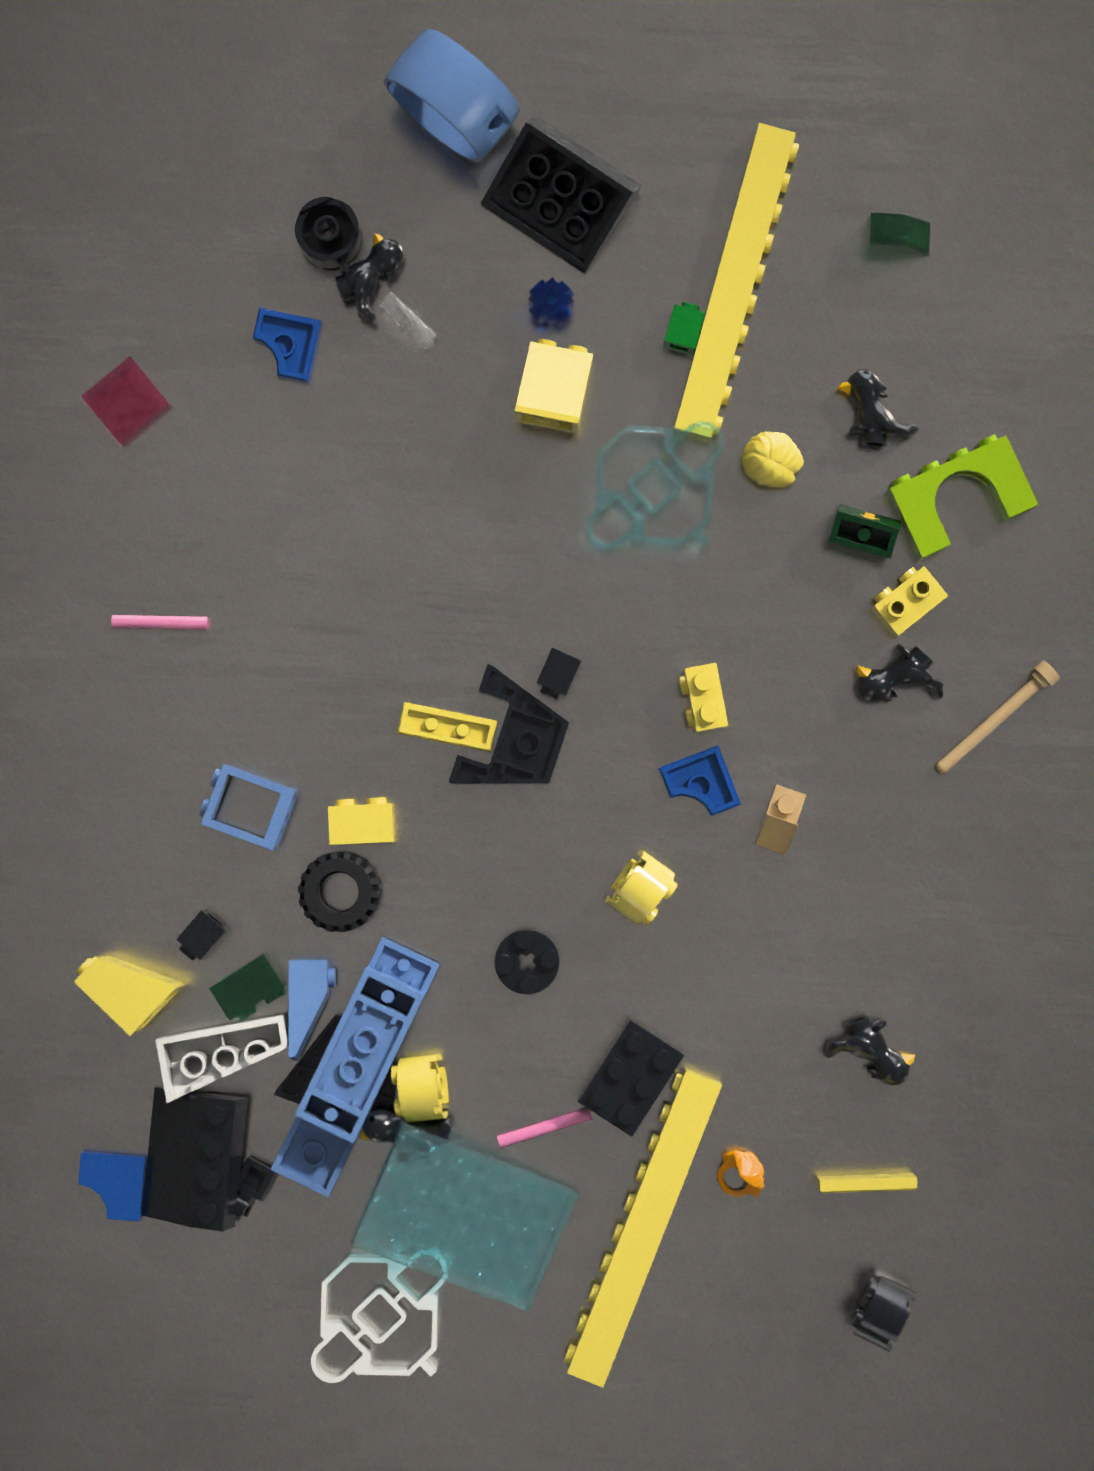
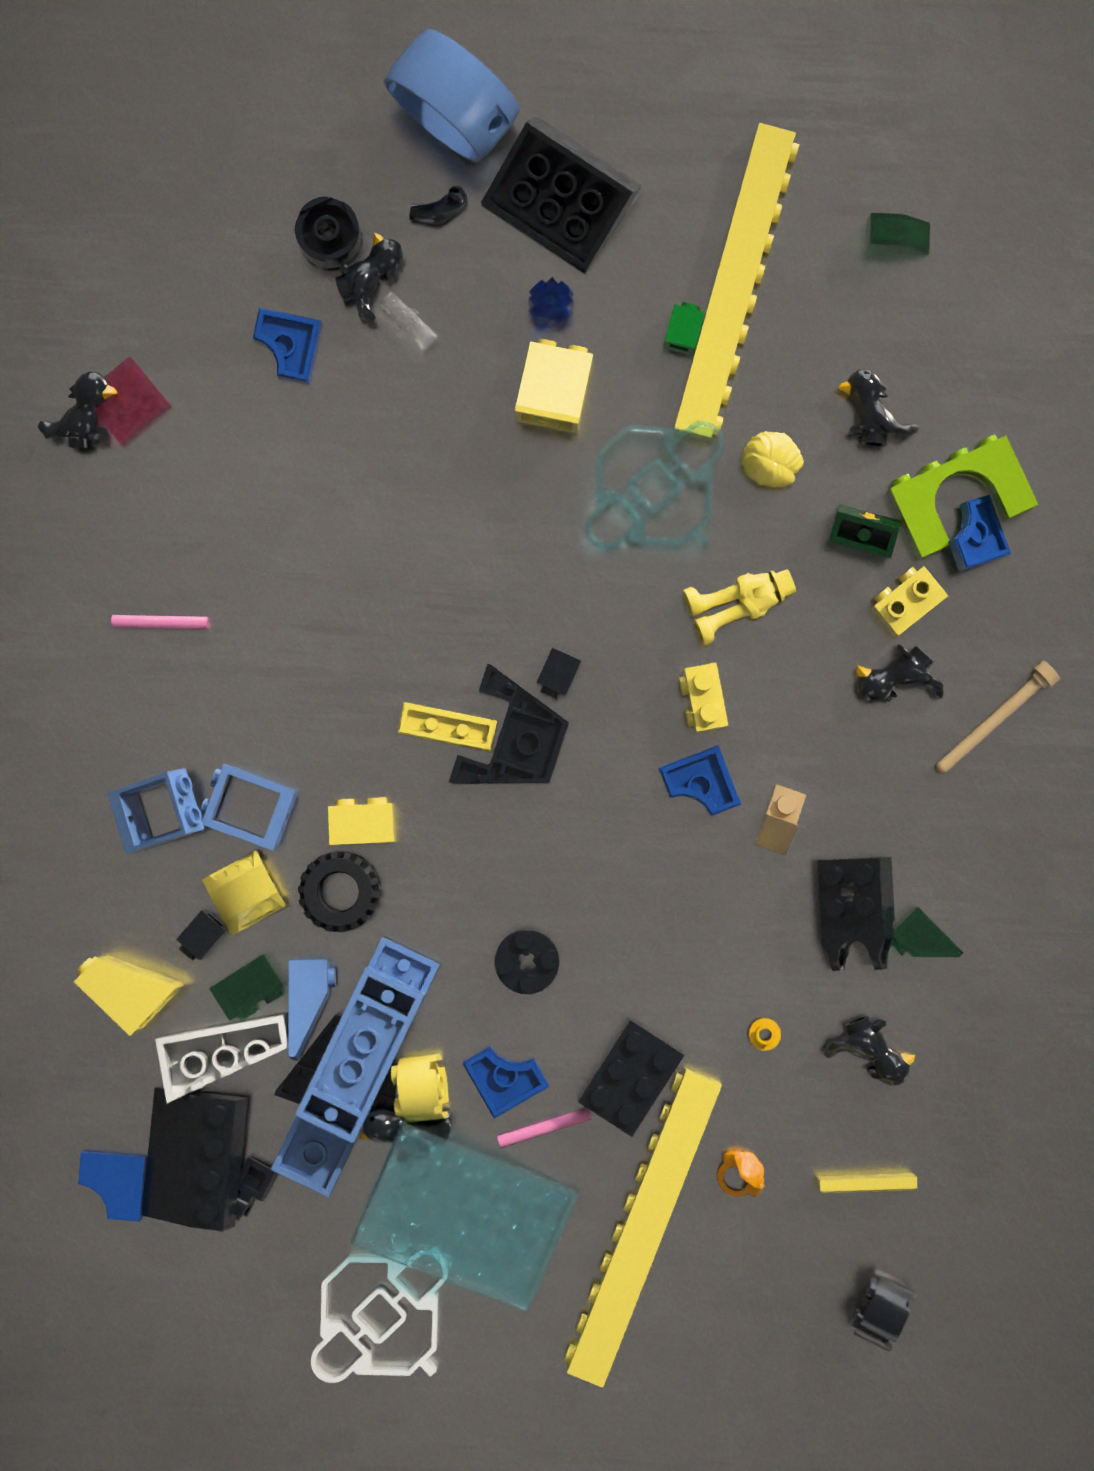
light yellow brick [605,850,677,925] -> none
none -> black animal [38,372,118,448]
none -> medium blue window [107,768,204,854]
none -> light yellow slope [202,849,288,936]
none -> black arm [409,185,468,225]
none -> blue tile [462,1046,549,1119]
none -> light yellow piece [683,569,797,645]
none -> yellow plate [749,1018,781,1051]
none -> black brick [818,857,895,971]
none -> clear green slope [891,906,964,957]
none -> blue tile [948,494,1011,571]

